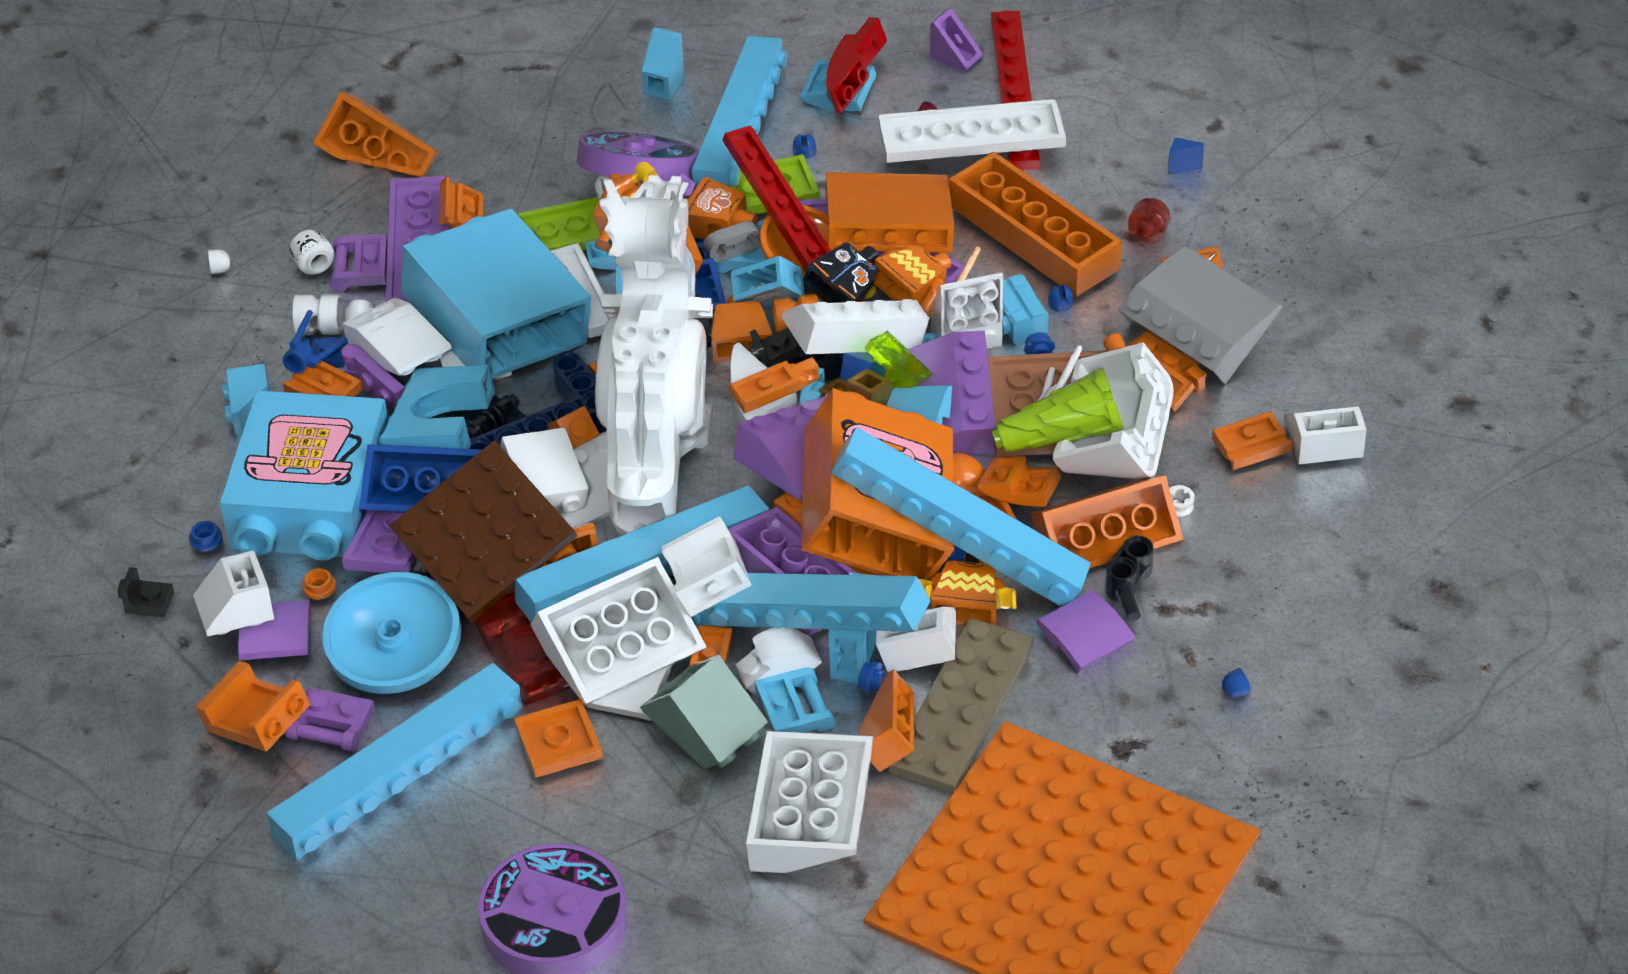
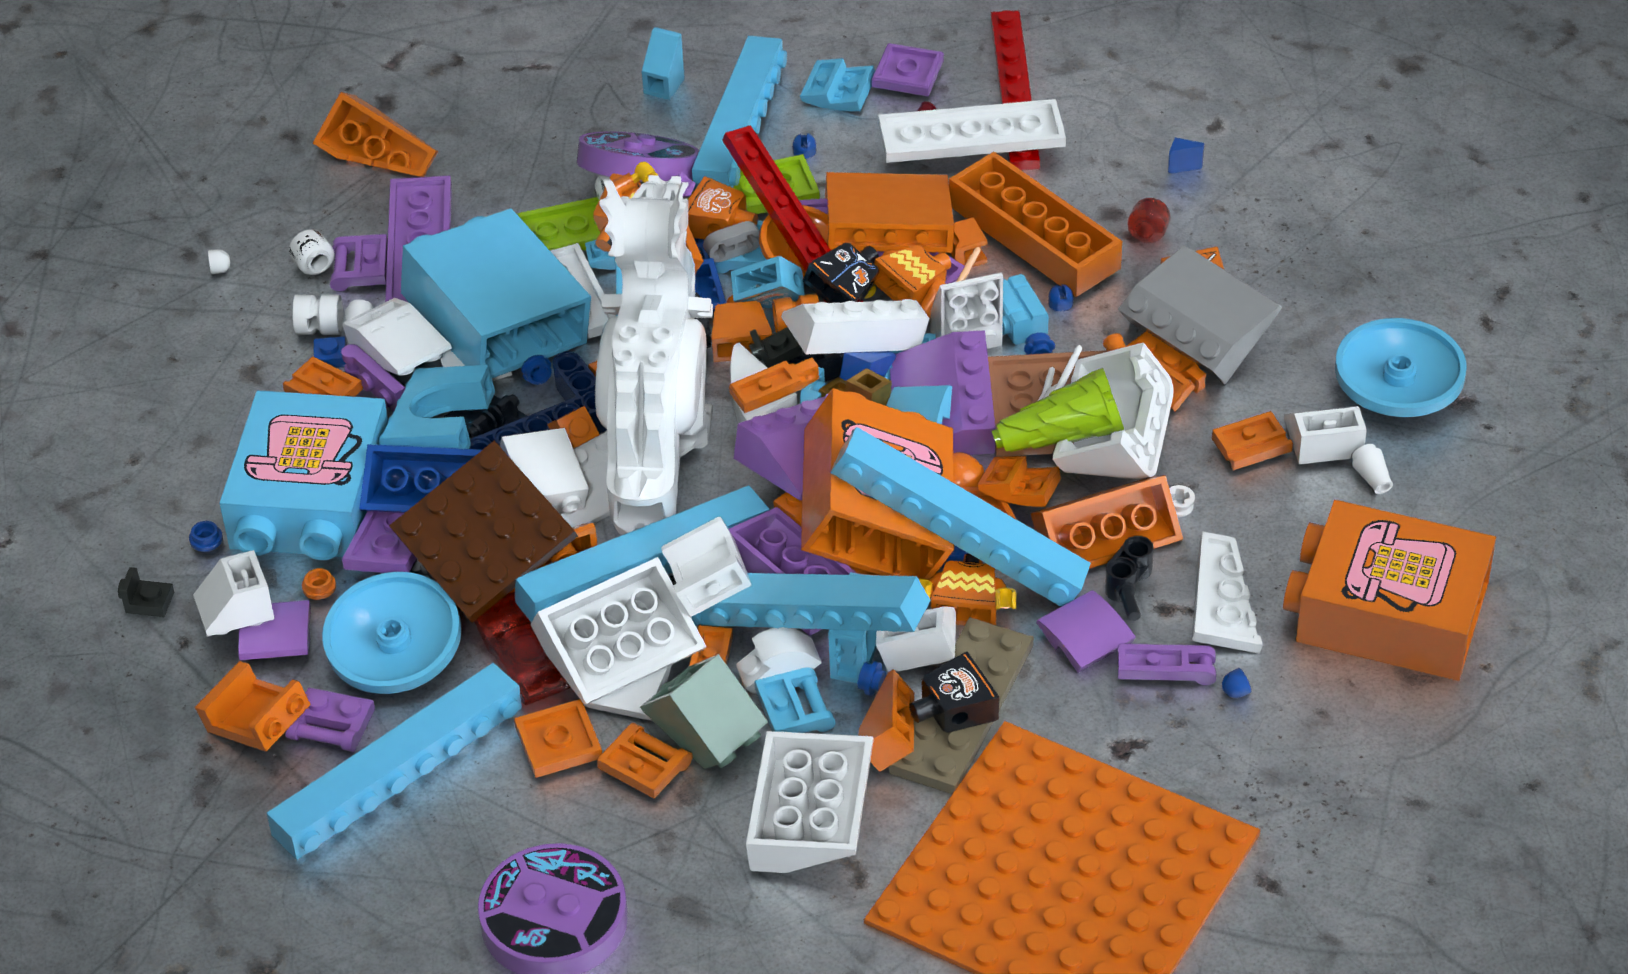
medium azure slope [222,364,270,436] -> none
blue plant [282,310,348,374] -> none
orange plate [439,176,484,229] -> none
red slope [826,17,887,114] -> none
clear neon green slope [864,330,933,388] -> none
medium lavender slope [930,8,984,71] -> none
none -> blue plate [521,354,552,385]
none -> orange plate [597,722,693,799]
none -> medium lavender plate [872,43,944,97]
none -> black torso [909,651,999,733]
none -> orange window [950,217,988,267]
none -> medium lavender plate [1118,644,1216,686]
none -> white wing [1192,531,1263,654]
none -> orange brick [1283,499,1496,681]
none -> medium azure dish [1335,318,1467,417]
none -> white cone [1352,444,1393,494]

